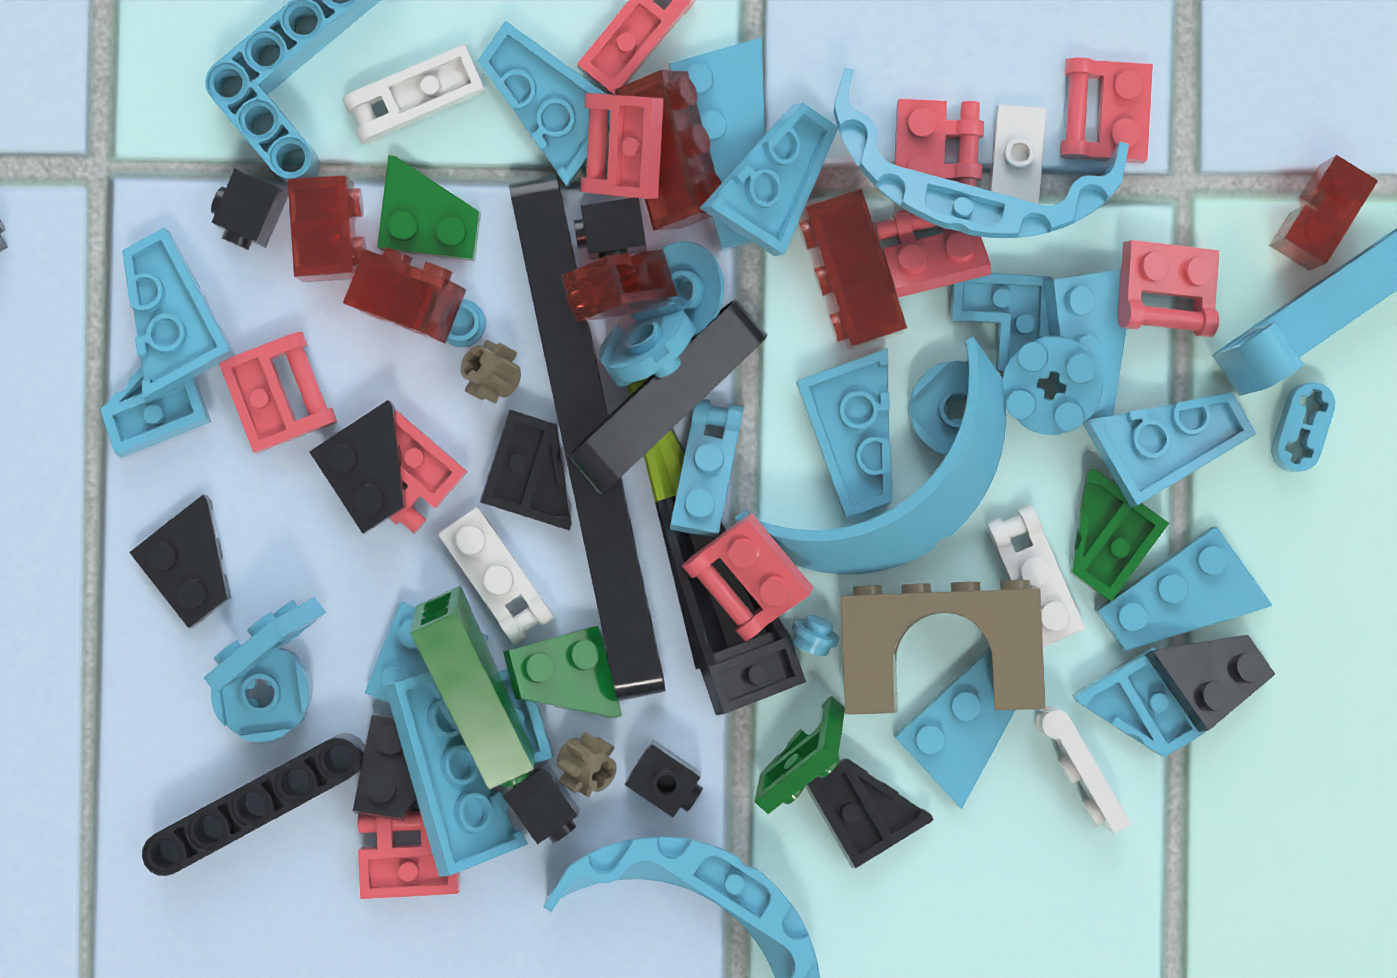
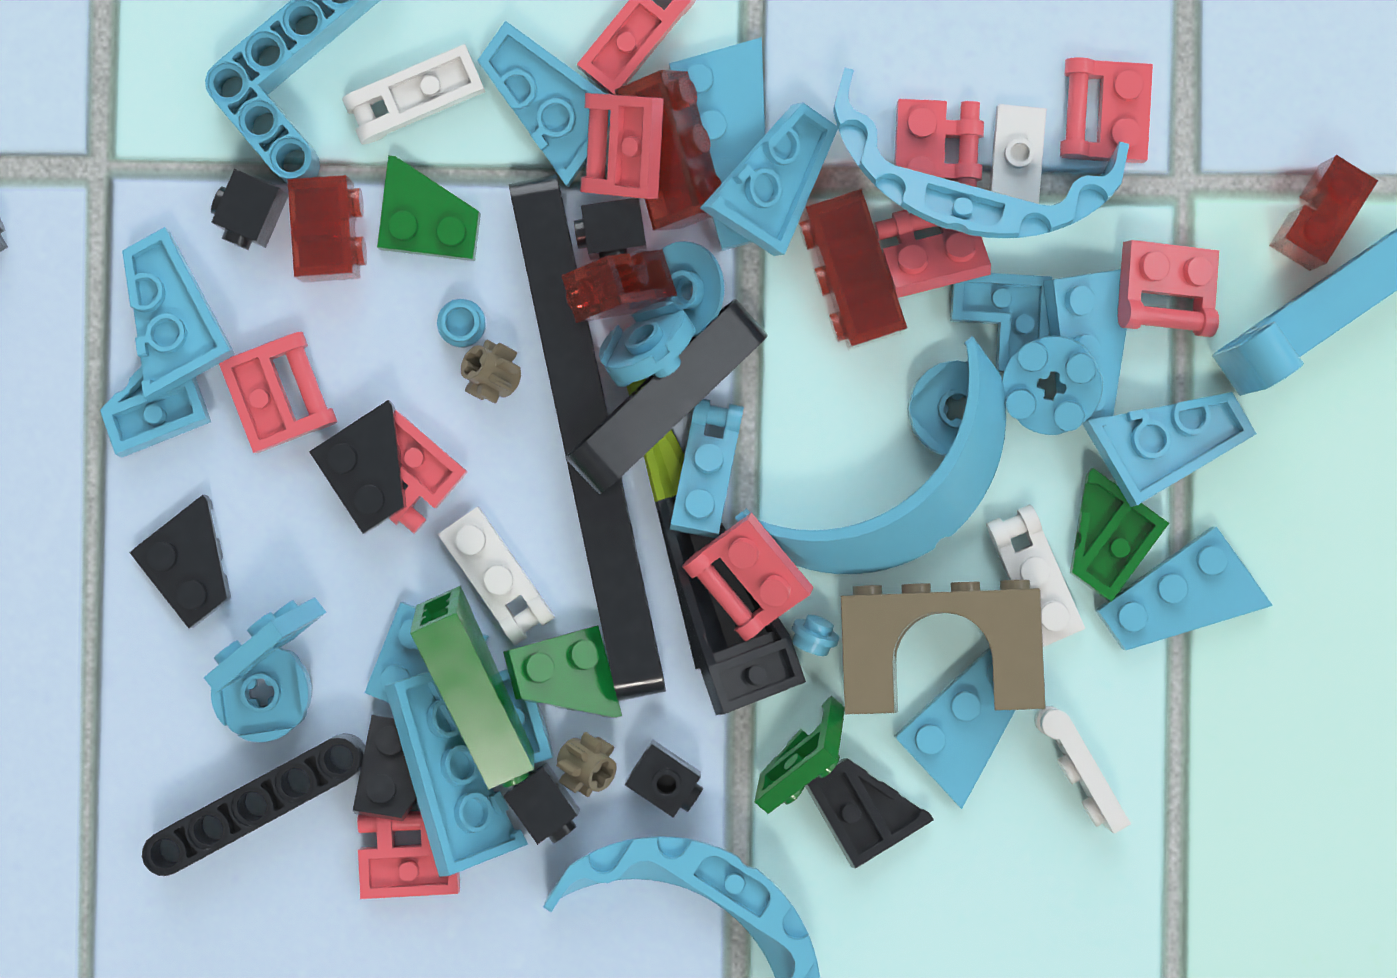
clear red brick [343,247,467,344] -> none
black wing [479,410,572,531] -> none
medium azure wing [796,348,892,518] -> none
medium azure wing [1072,647,1206,757] -> none
wing [1145,635,1275,732] -> none
medium azure beam [1271,382,1336,472] -> none

